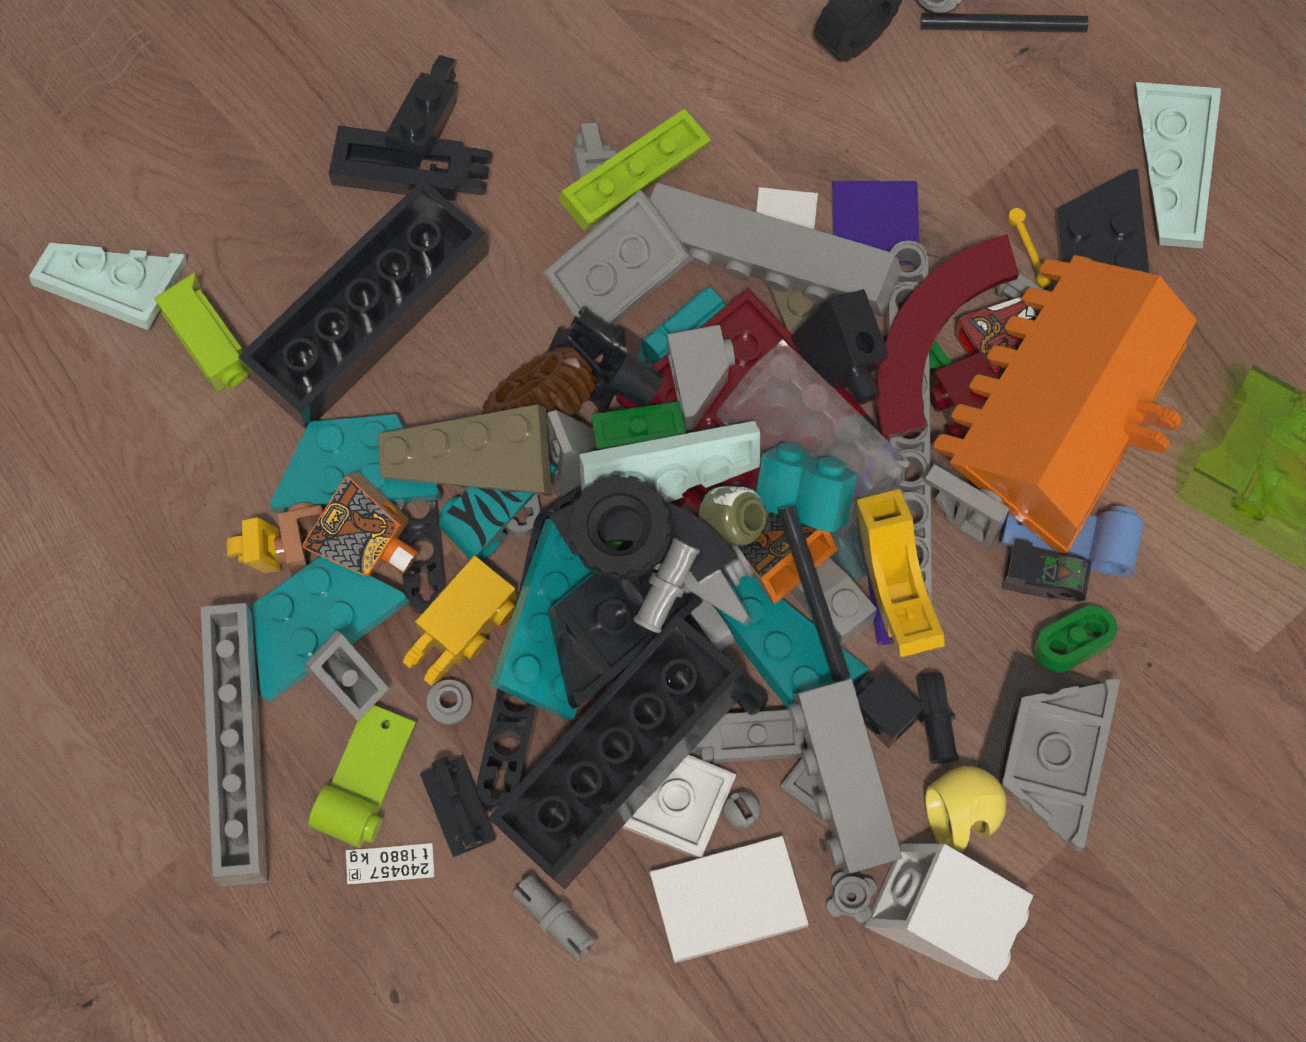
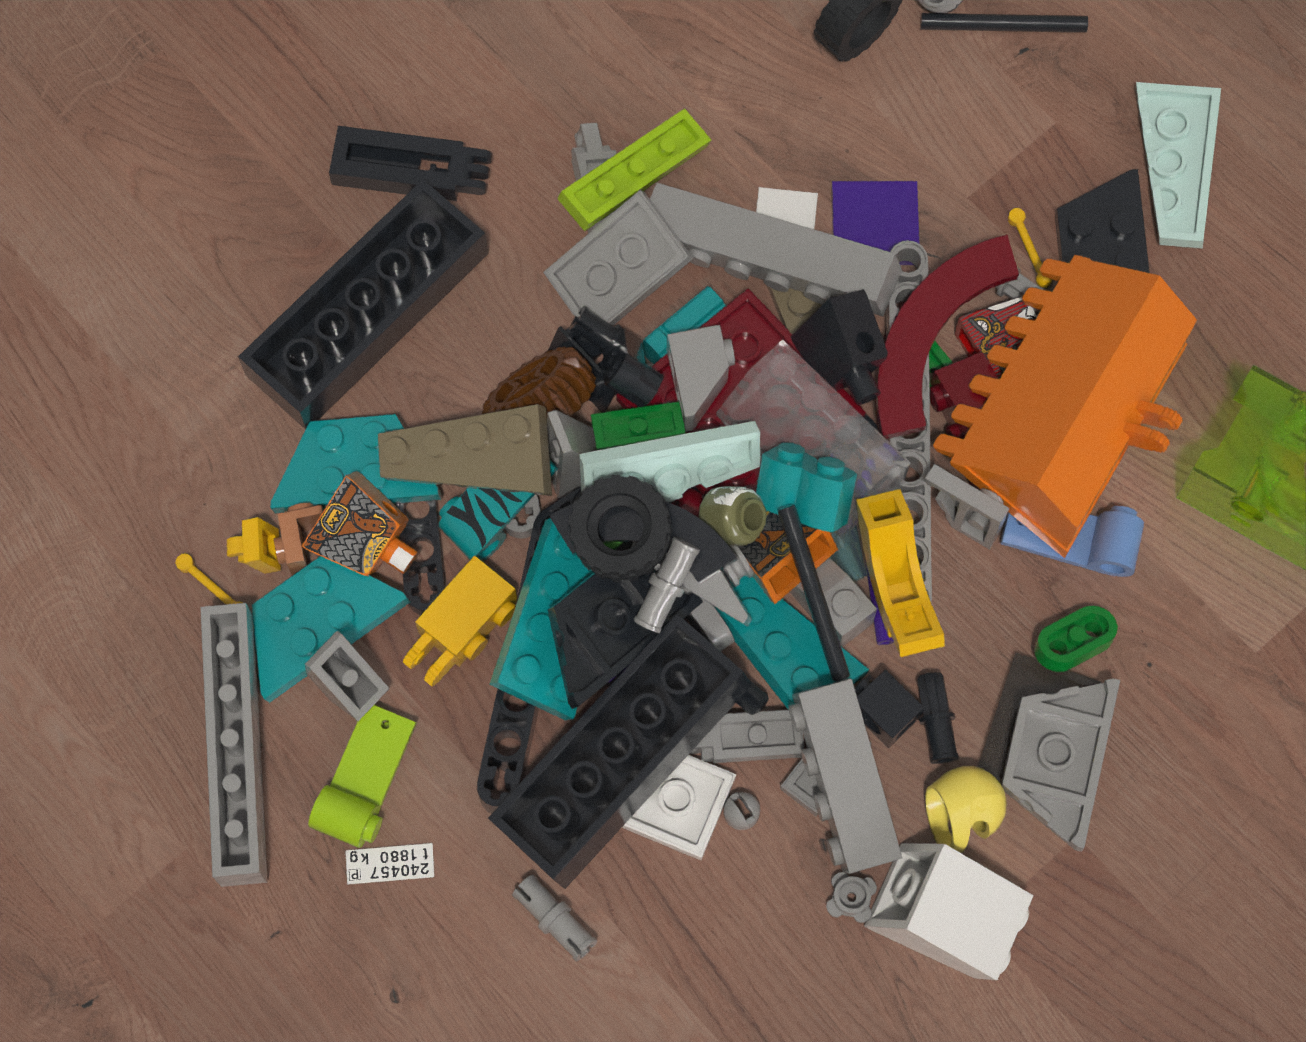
light aqua wing [29,243,187,330] -> none
lime window [154,272,247,393] -> none
black hinge [385,55,458,157] -> none
black hinge [420,757,496,858] -> none
light grey plate [426,680,472,725] -> none
white tile [650,836,809,964] -> none
black leg [1002,539,1092,602] -> none
none -> yellow hinge [175,553,243,604]

